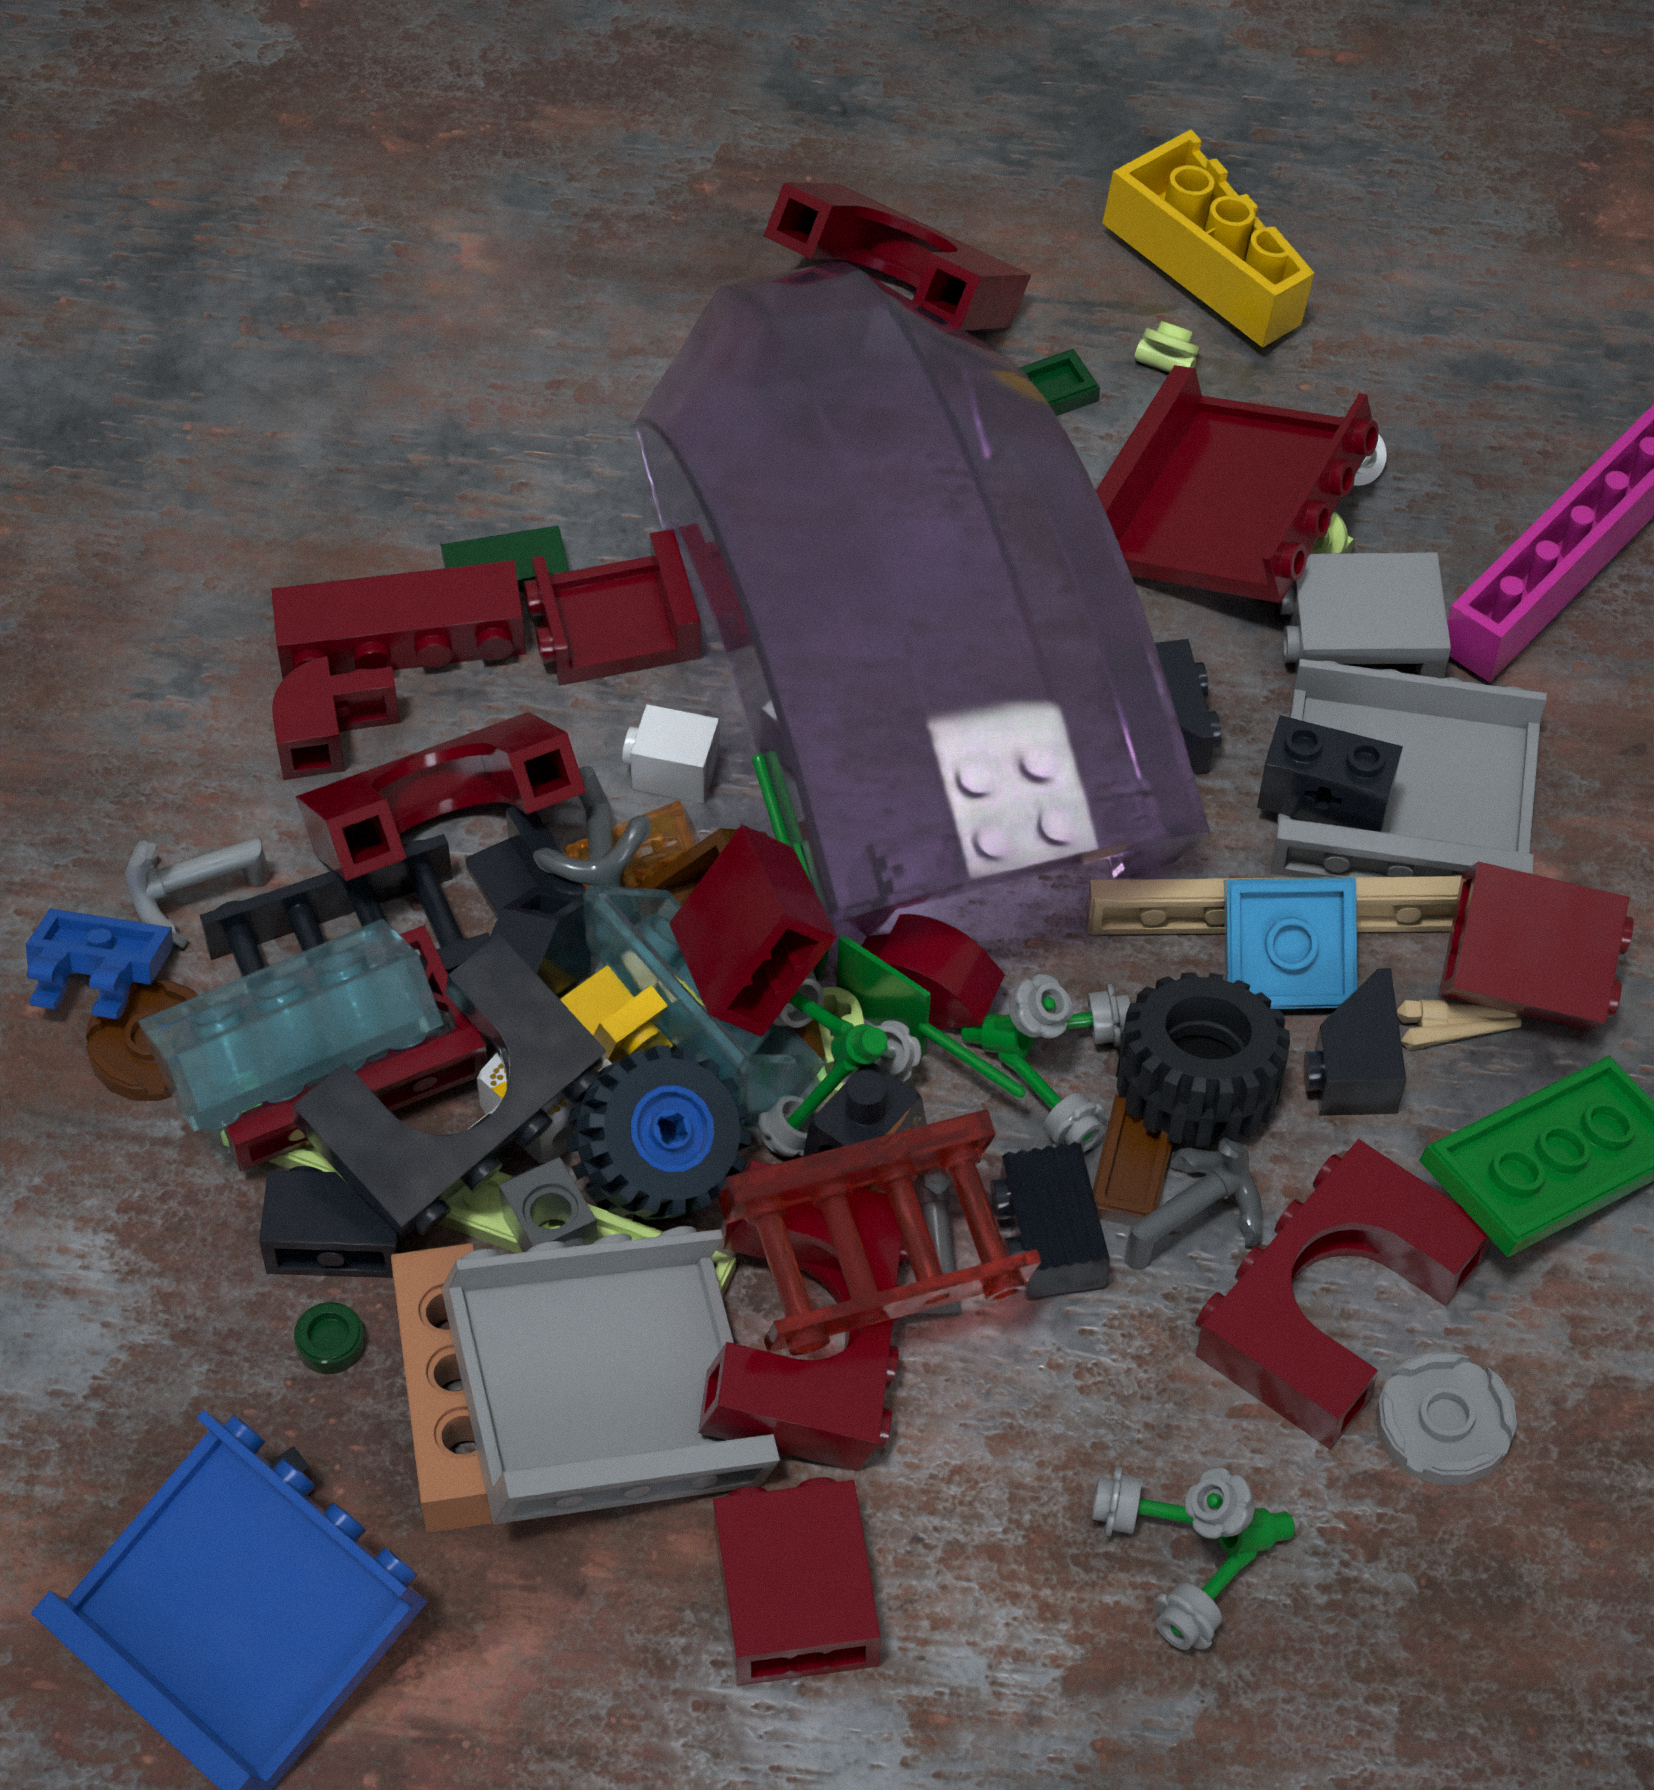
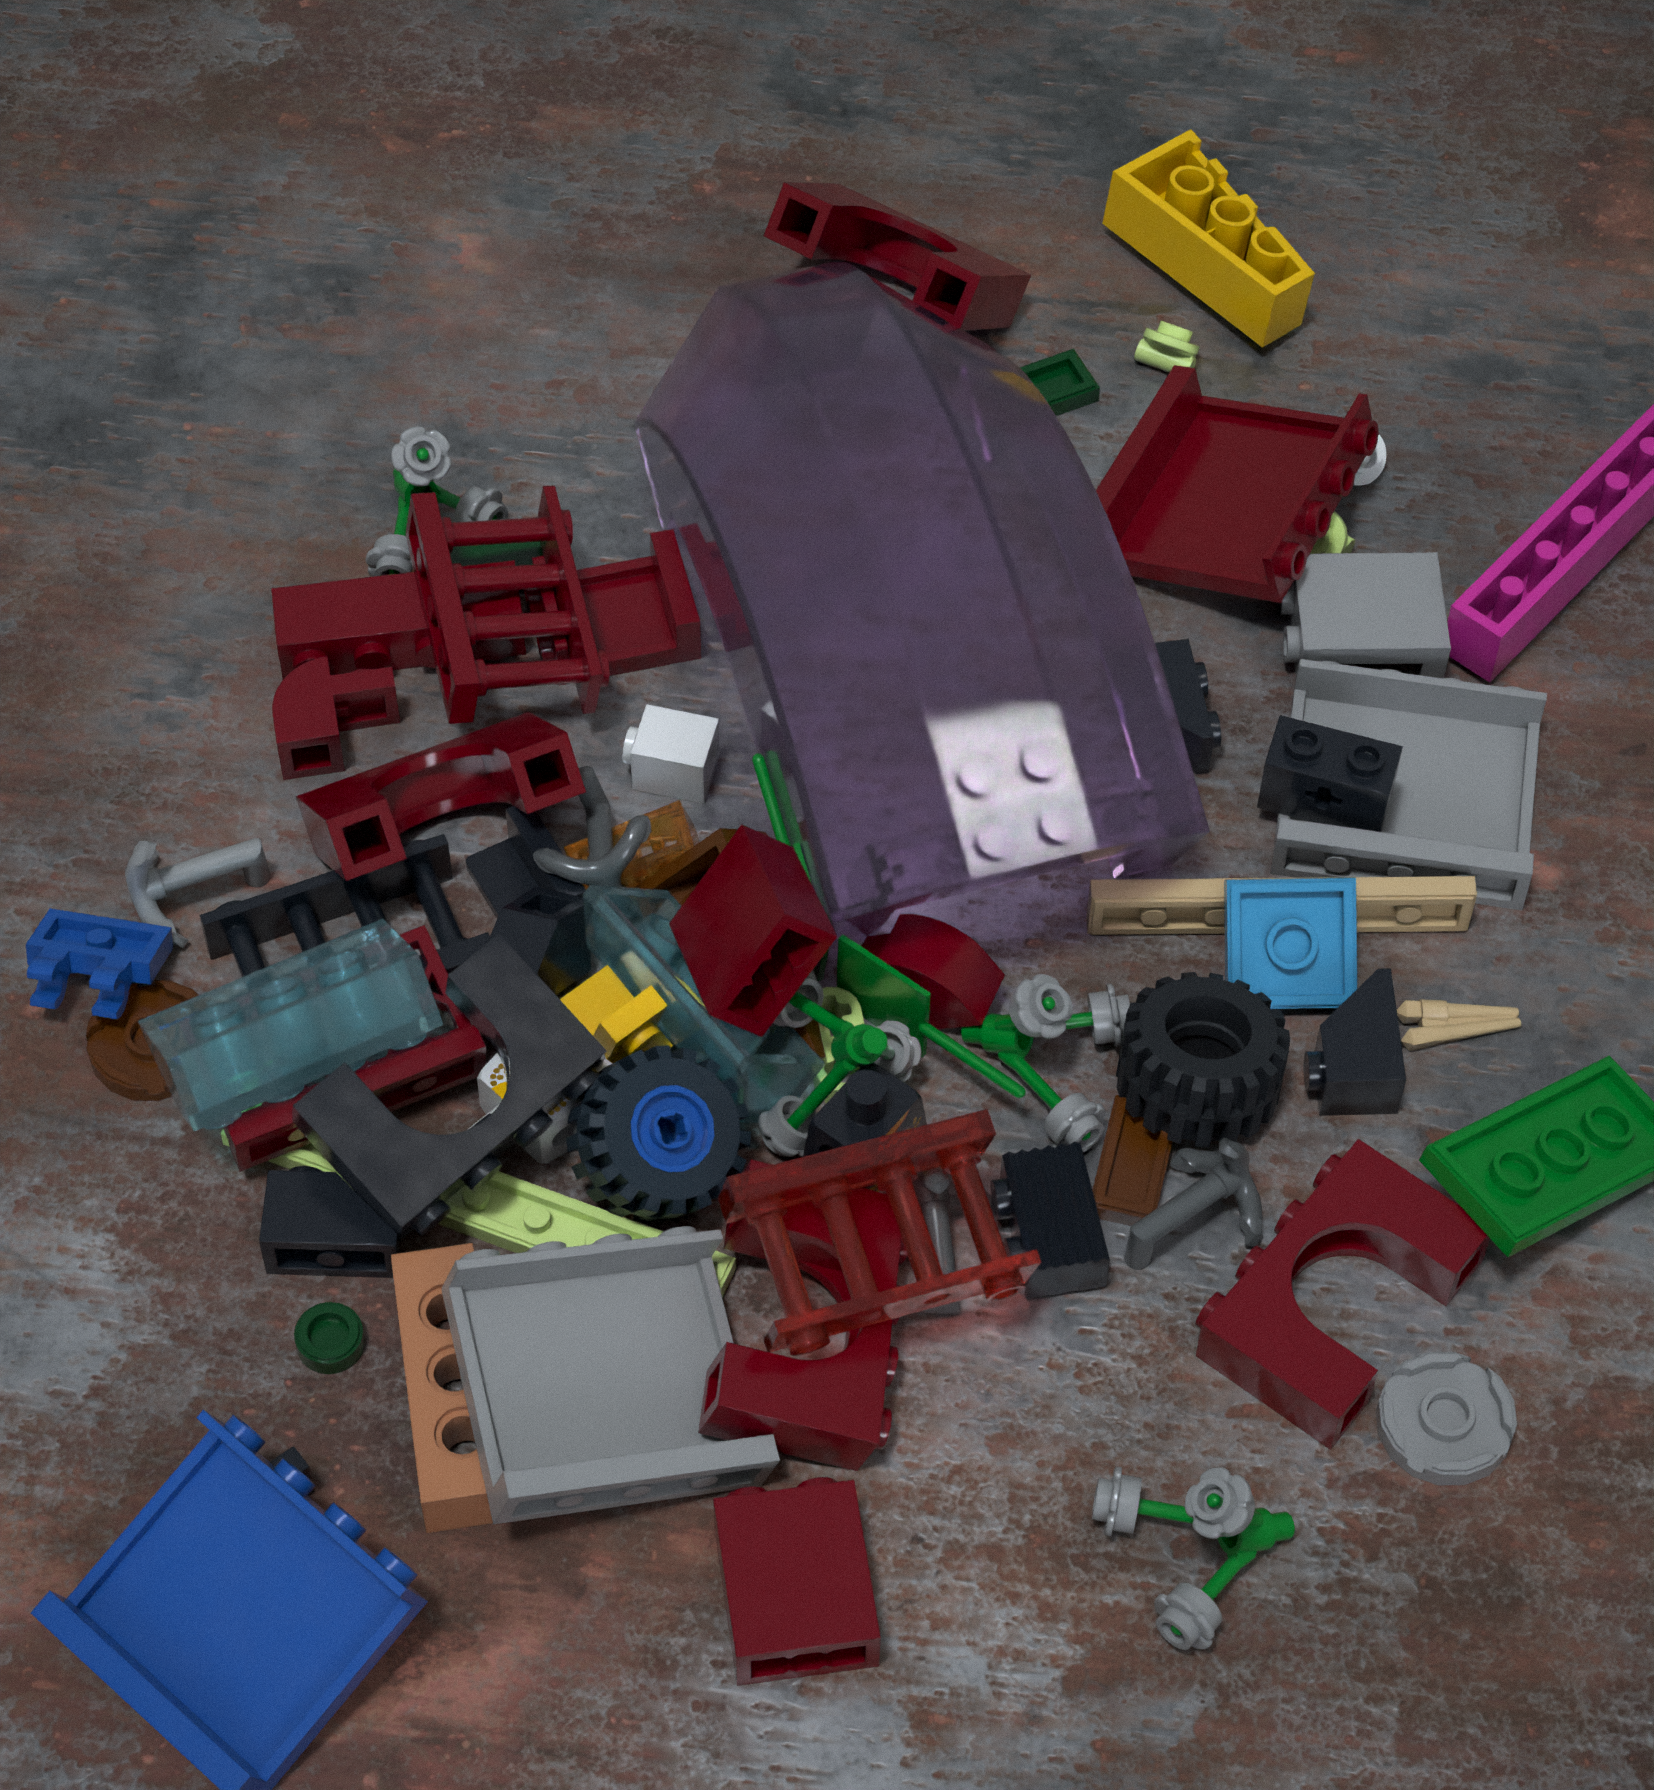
dark grey brick [499,1157,598,1252] -> none
dark red brick [1438,861,1634,1031] -> none
none -> light grey plant [365,426,508,577]
none -> dark red fence [406,485,610,724]

